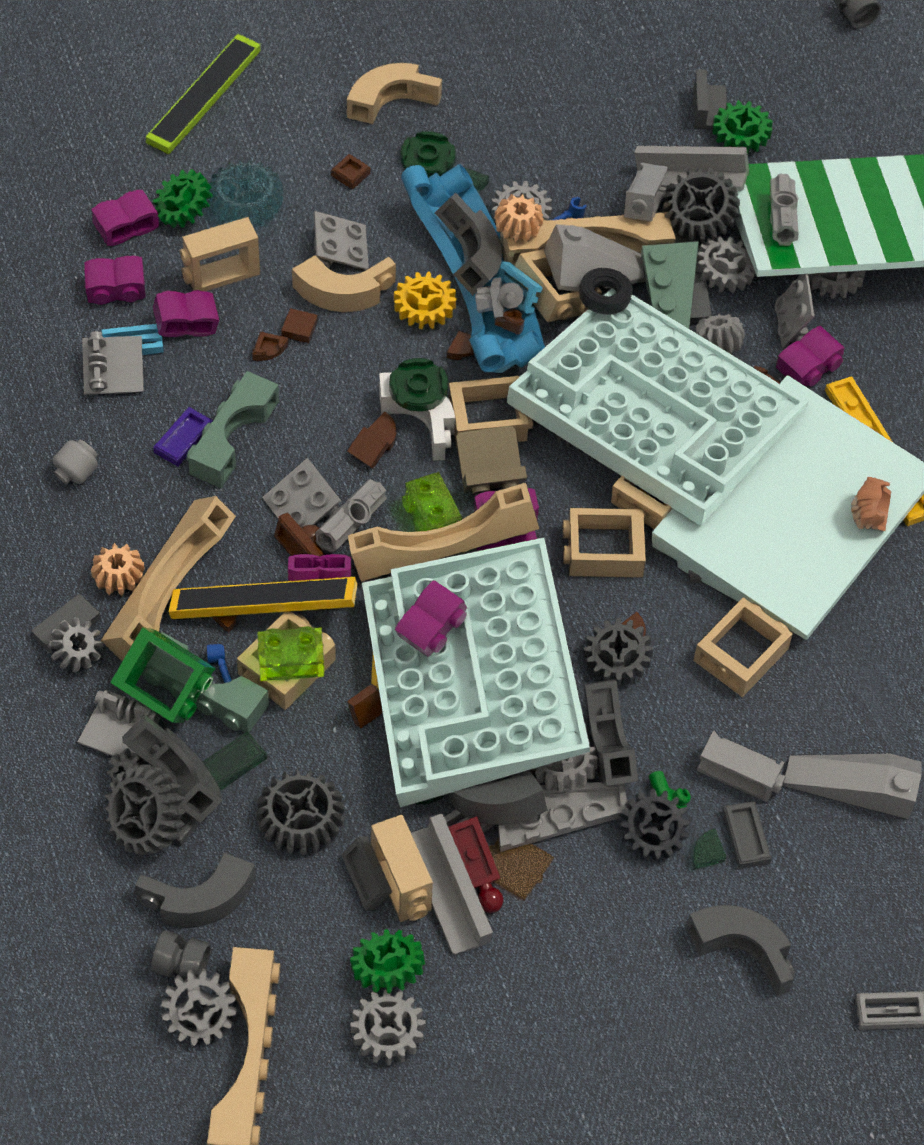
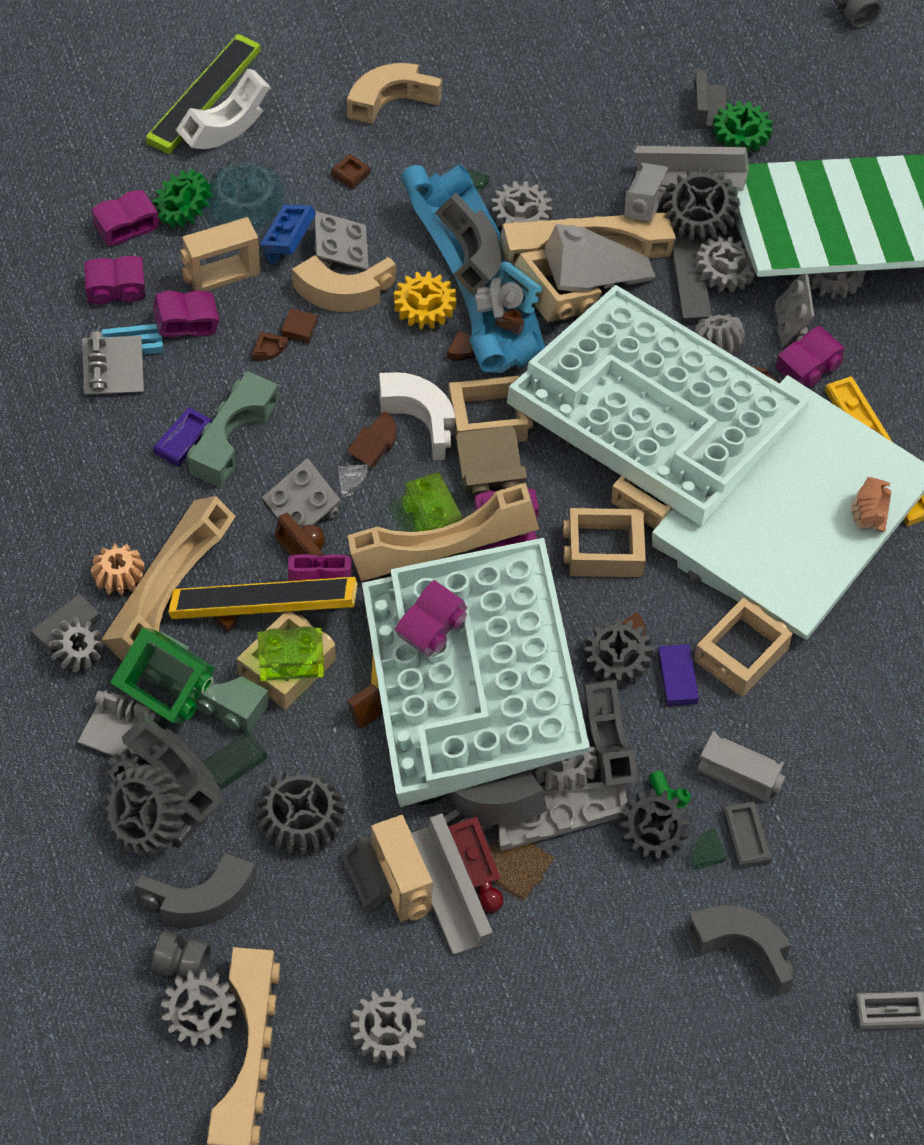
light grey head [52,439,98,484] -> none
blue hand [207,644,232,683] -> none
light grey piece [315,479,387,553] -> none
green gear [350,929,425,994] -> none
dark green tile [389,358,448,412] -> none
dark green tile [401,131,456,178] -> none
light nougat gear [494,194,544,243] -> none
blue hand [552,197,587,220] -> none
black tyre [579,268,632,315] -> none
sand green wing [641,242,698,329] -> none
light grey piece [770,174,799,246] -> none
light grey wedge [783,753,922,820] -> none
none -> white arch [176,69,270,149]
none -> blue bracket [260,204,316,264]
none -> clear tile [338,464,368,497]
none -> dark purple tile [658,644,699,706]

